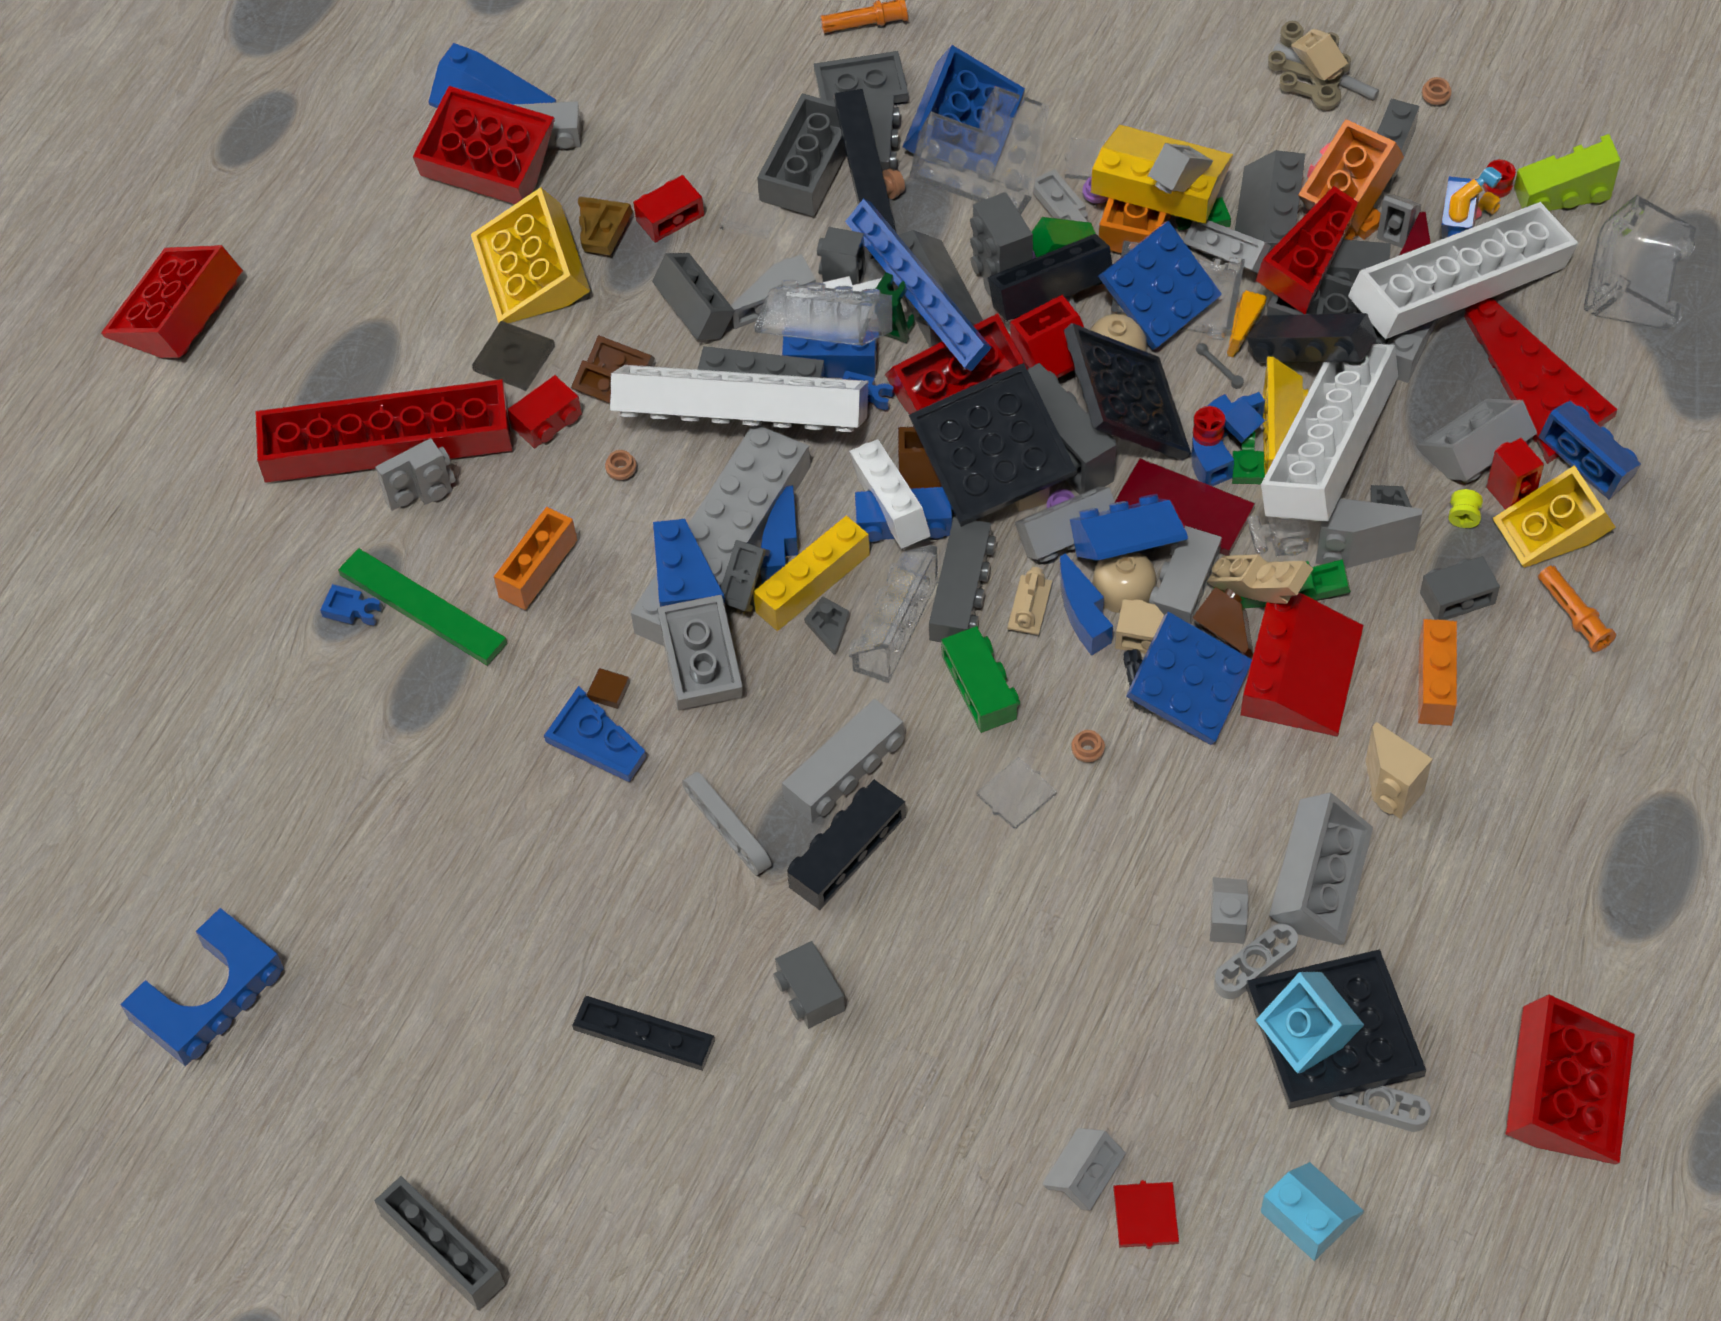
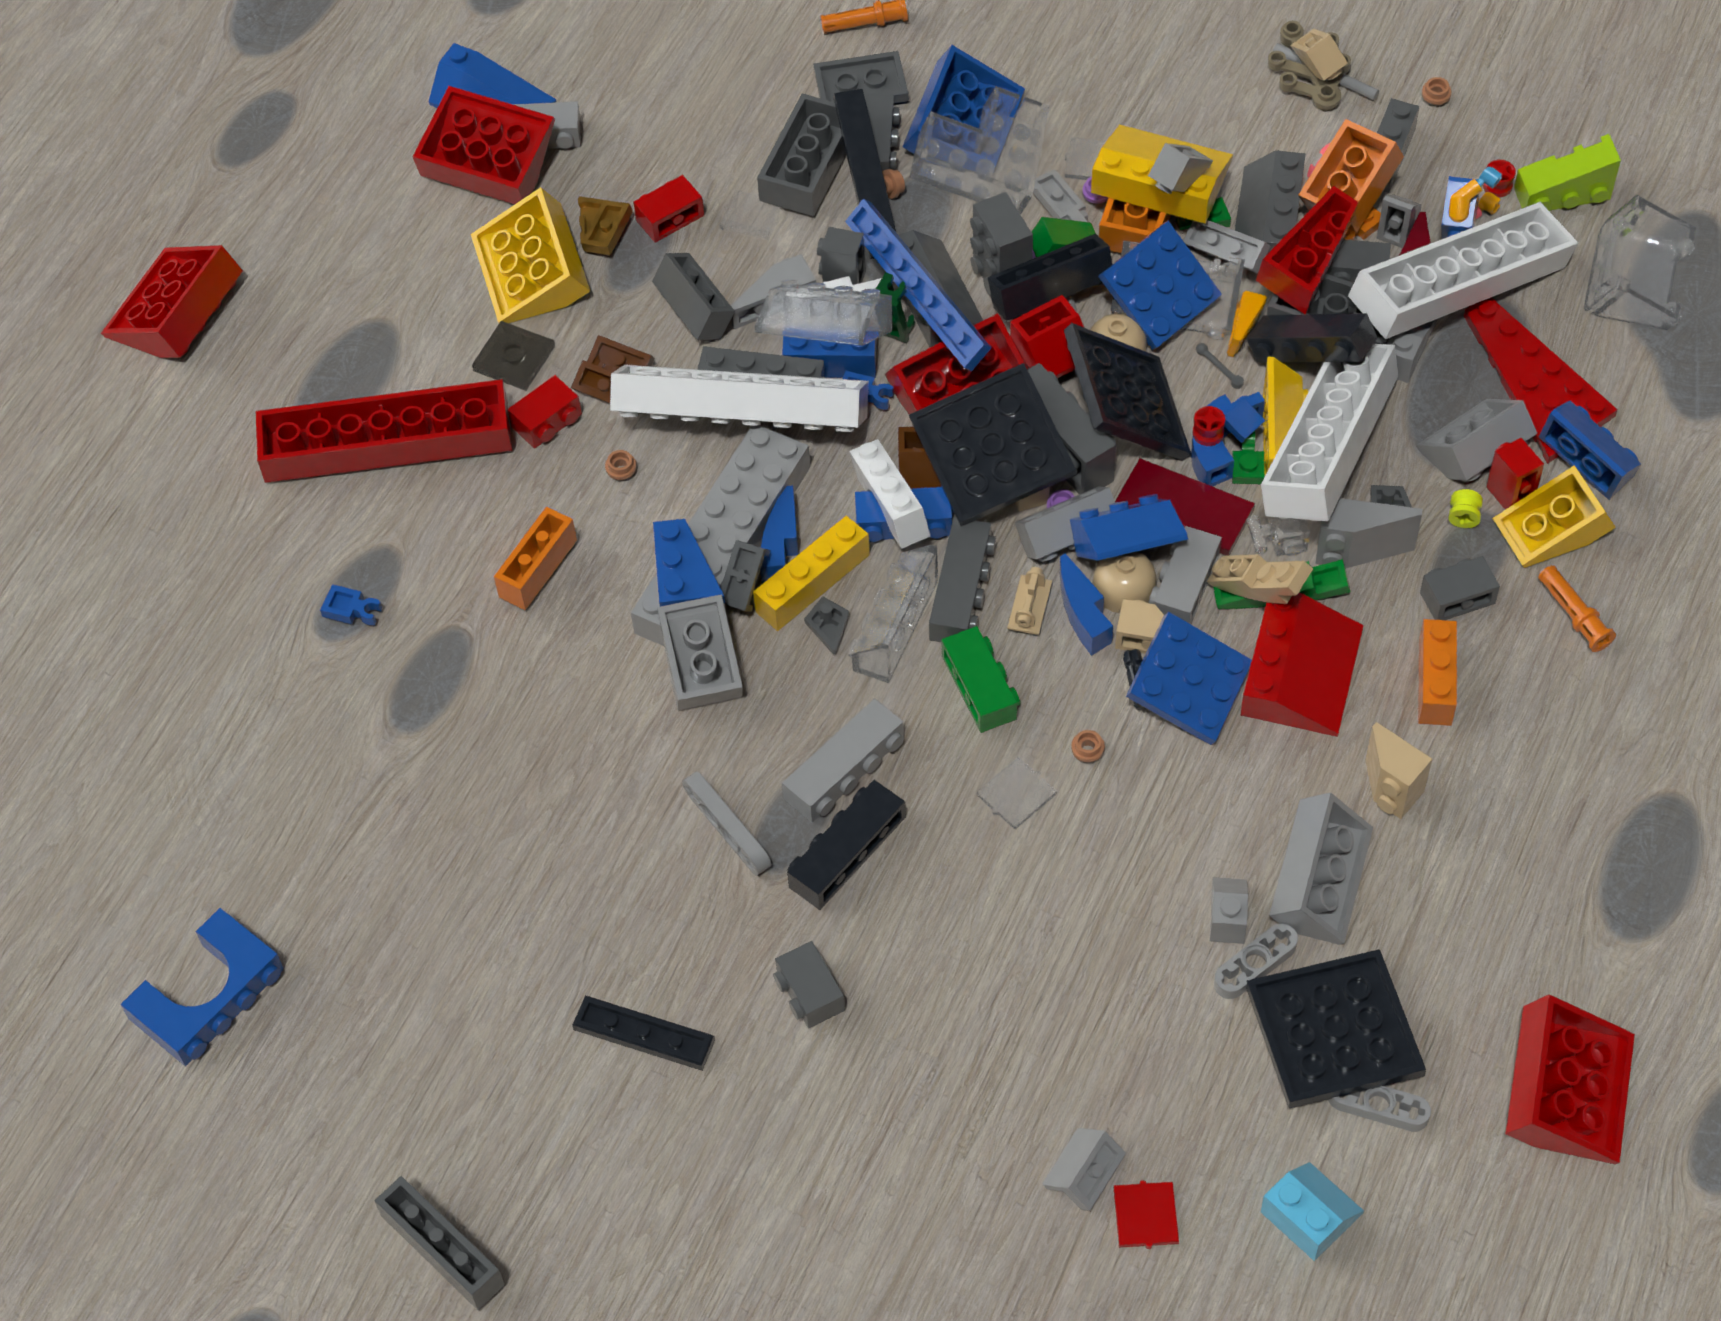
green tile [338,548,508,666] -> none
light grey plate [375,438,456,511] -> none
blue wing [544,686,646,782] -> none
reddish brown tile [587,668,630,709] -> none
reddish brown slope [1193,587,1254,659] -> none
medium azure slope [1256,972,1364,1073] -> none

